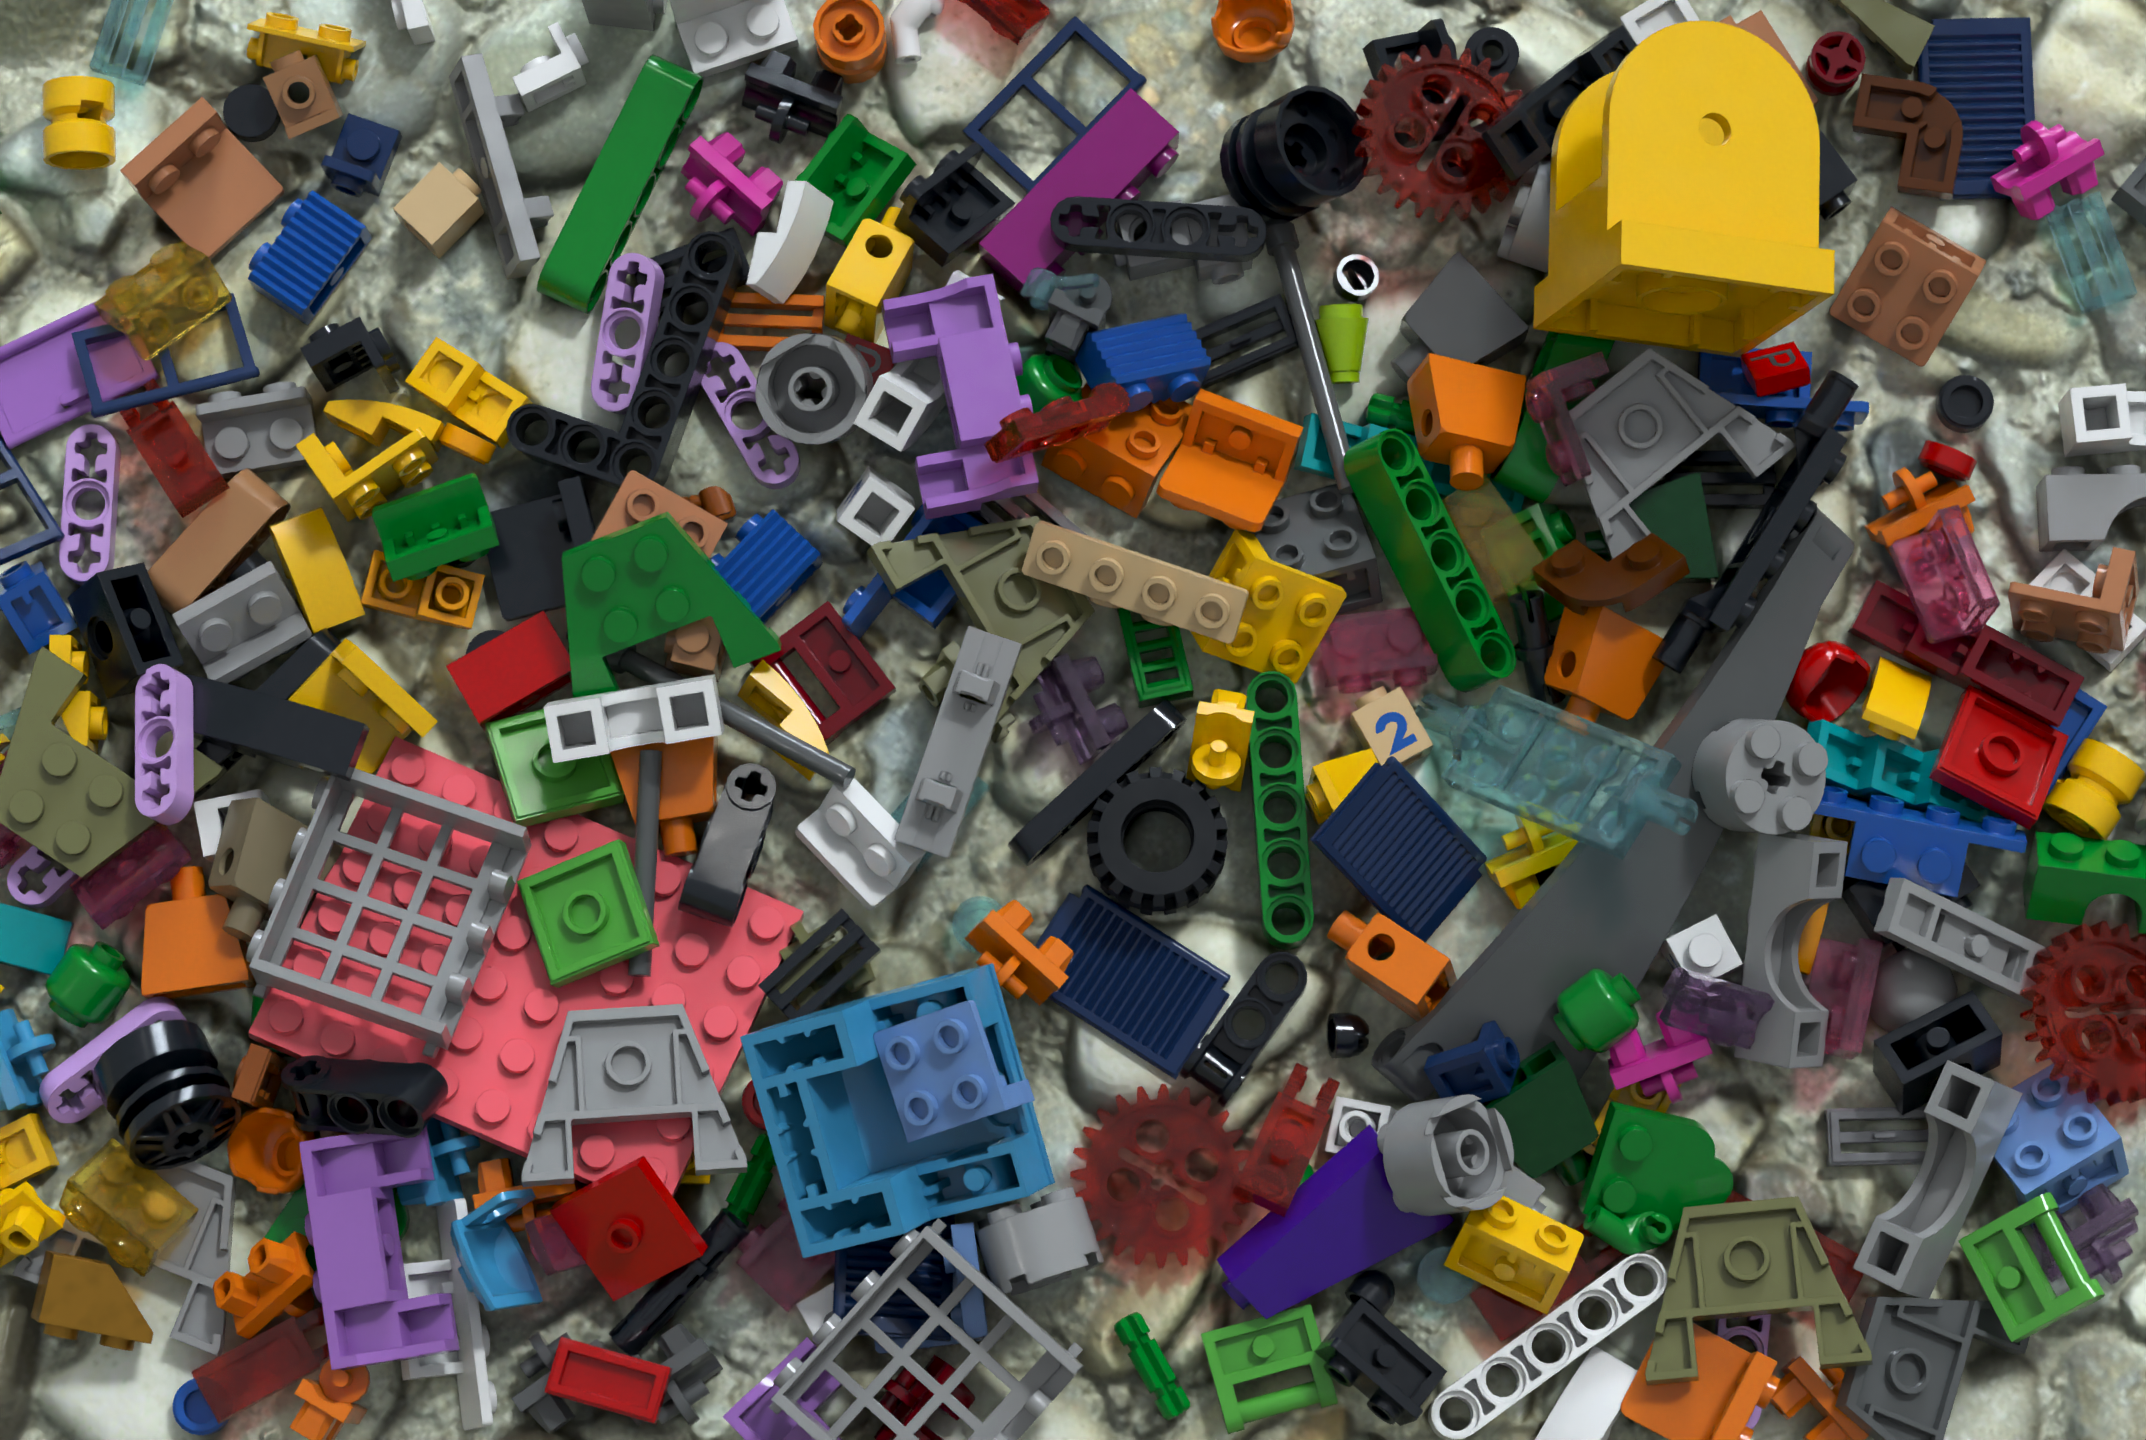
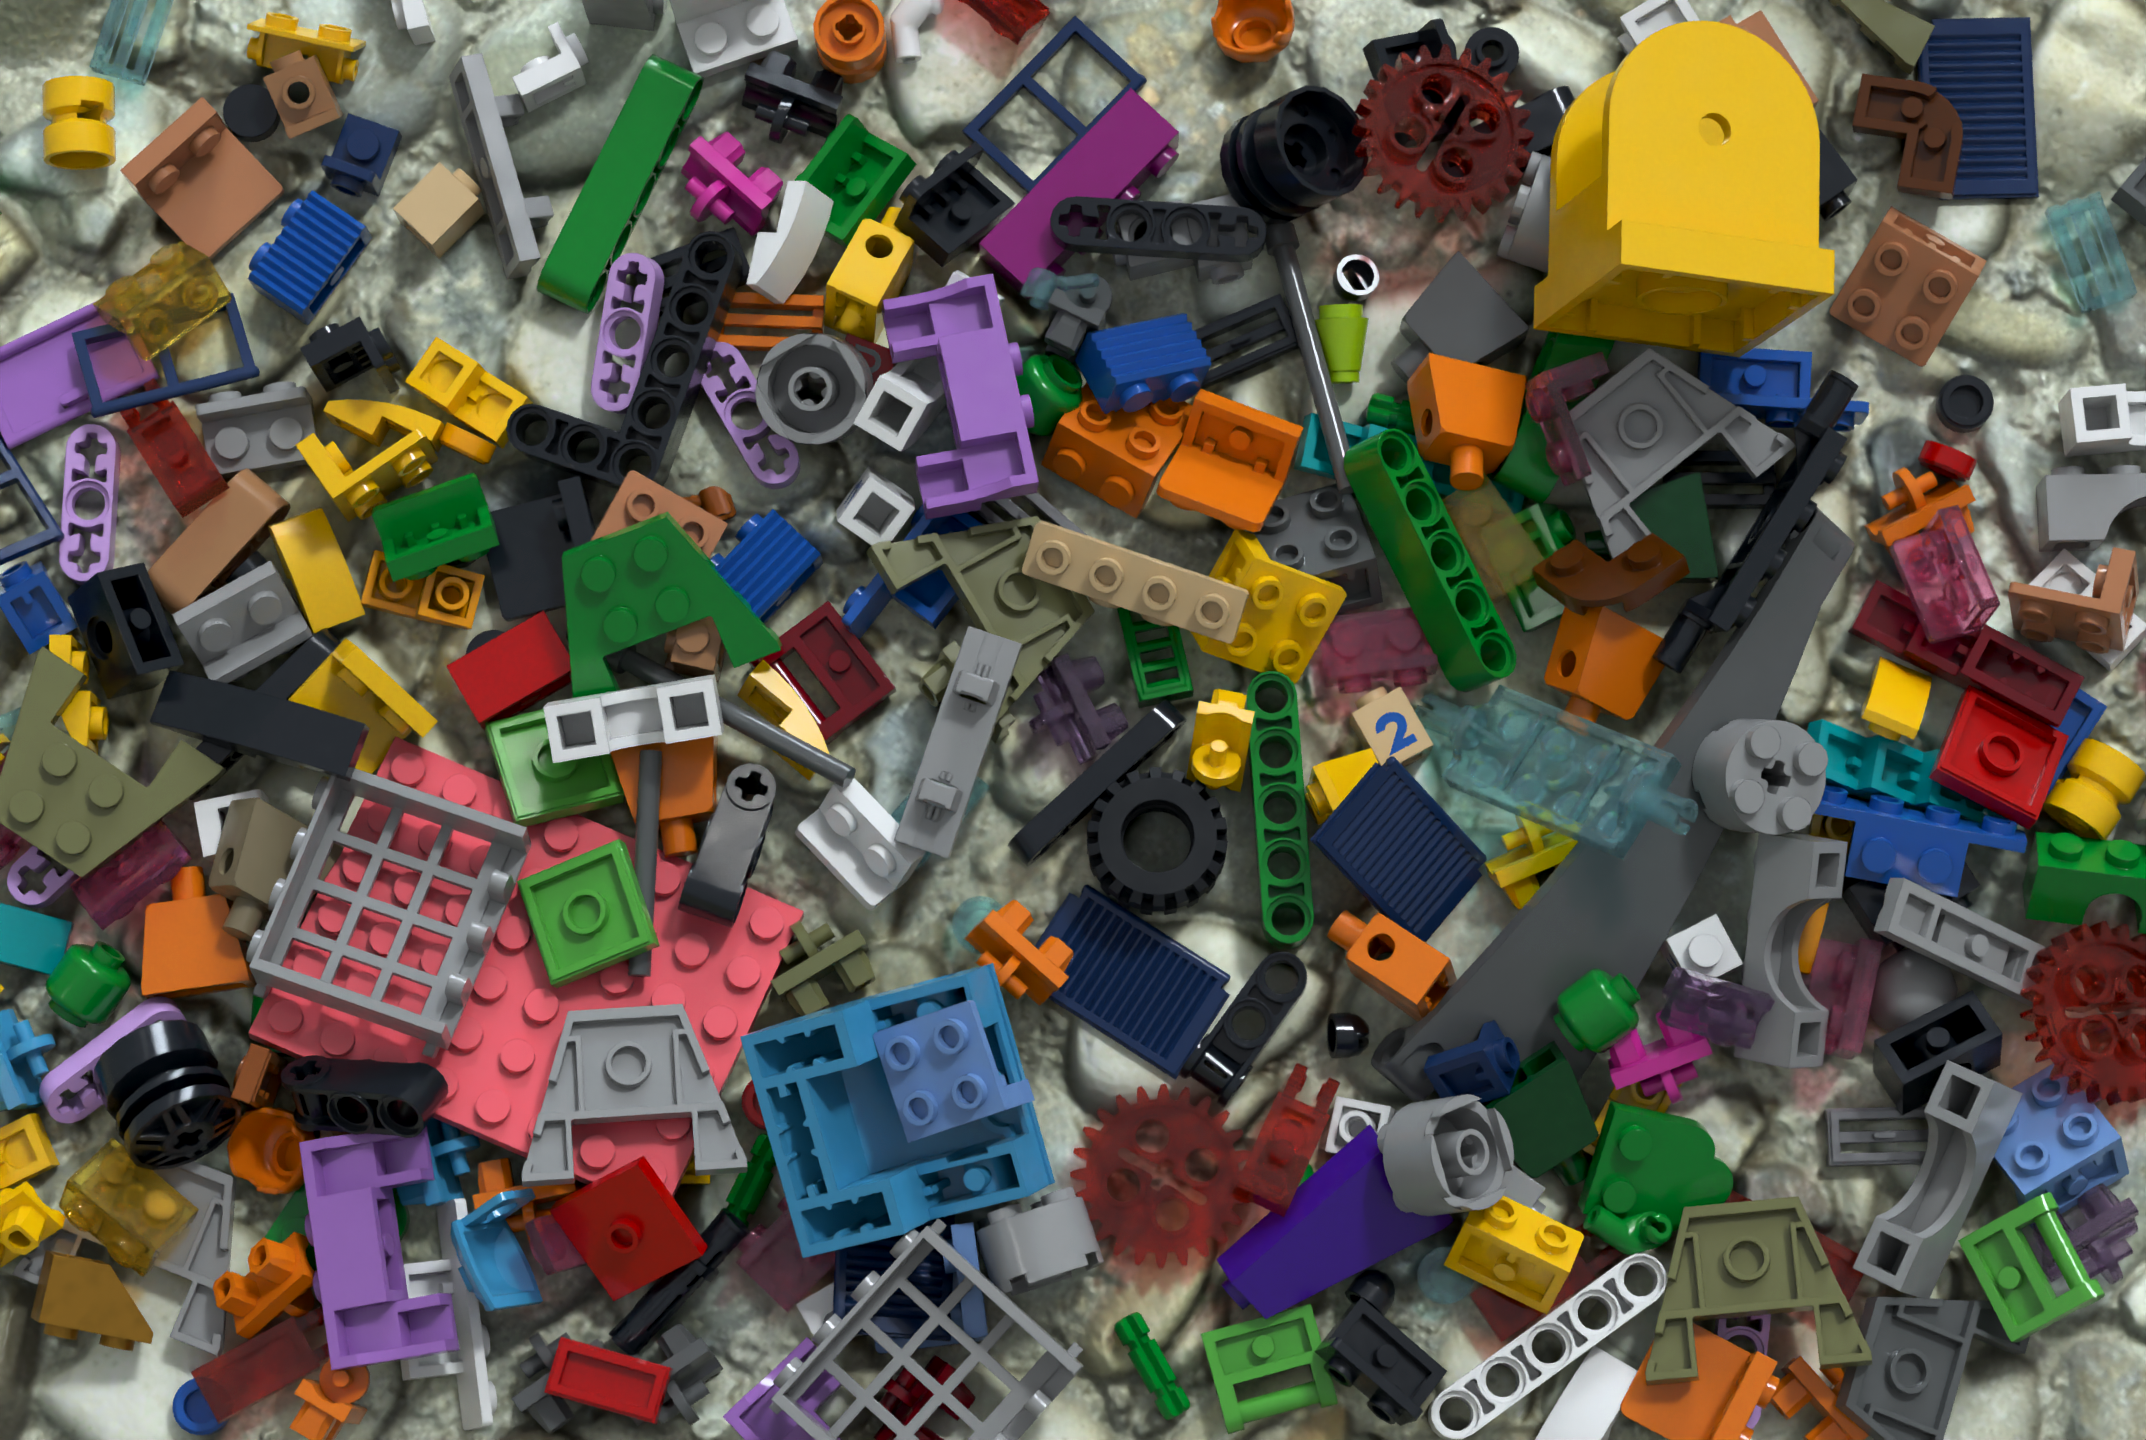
lavender beam [135,664,194,825] -> none
black tile [758,908,881,1020] -> none
clear red hinge [984,382,1131,463] -> none
black slope [1481,25,1636,182] -> none
black pin [1508,590,1566,707] -> none
red tile [1740,341,1811,397] -> none
red hair [1786,641,1871,722] -> none
dark red wheel [1805,31,1866,96] -> none
dark pink hips [1990,120,2105,220] -> none

